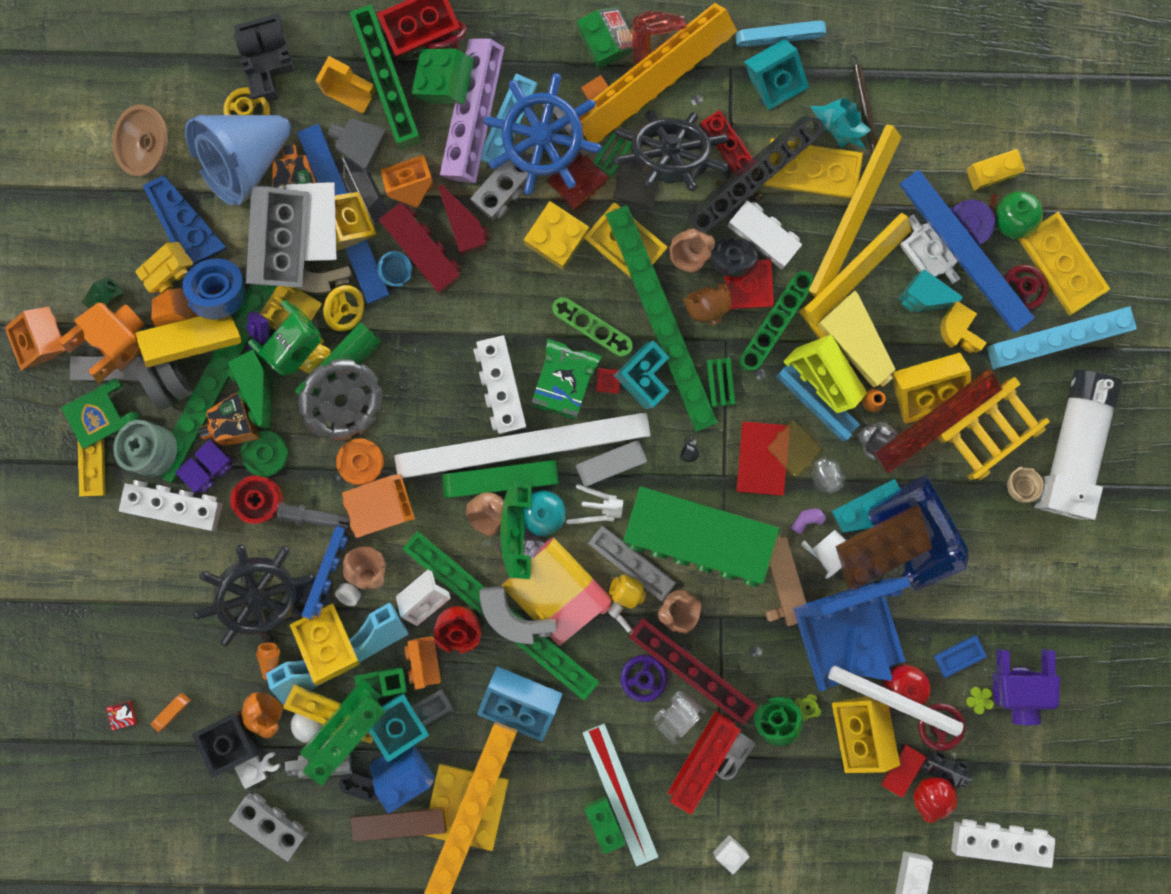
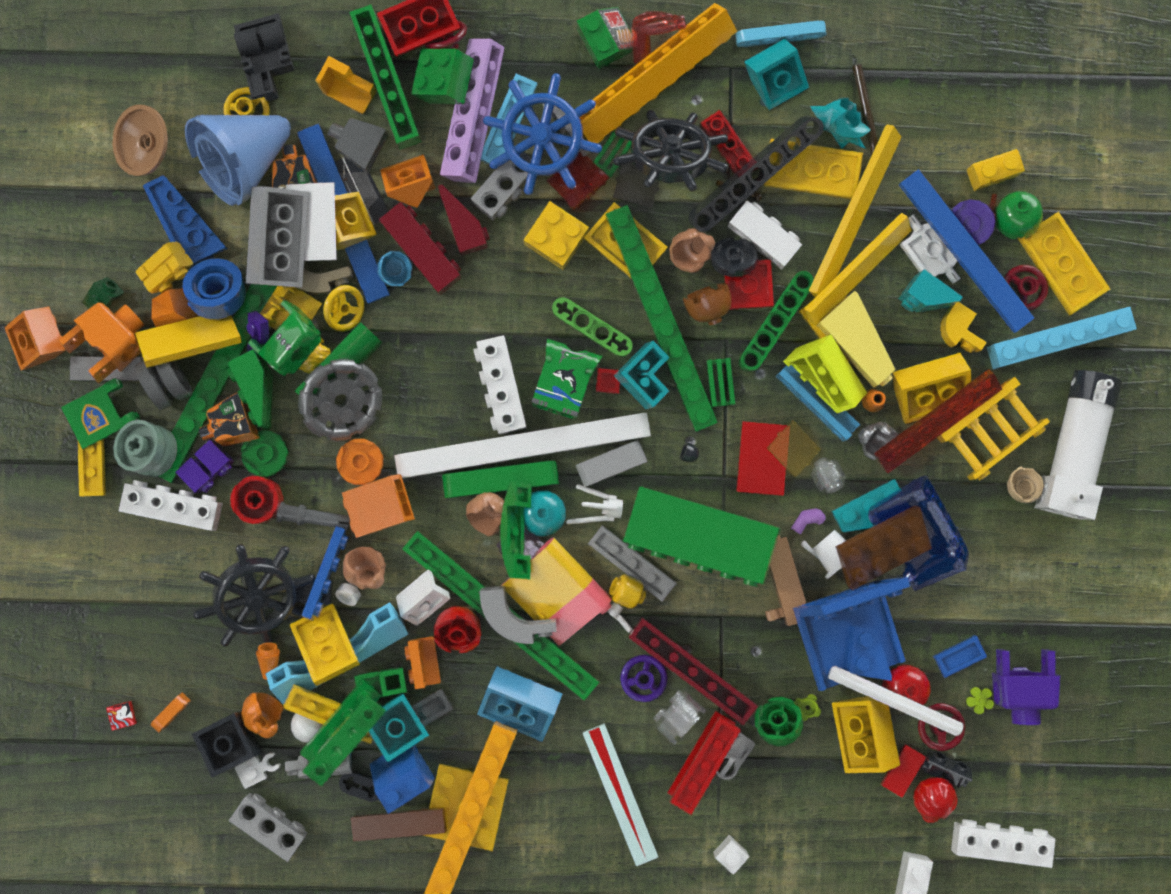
orange tile [581,75,608,100] -> none
green brick [585,796,626,854] -> none
nougat hair [658,590,702,633] -> none

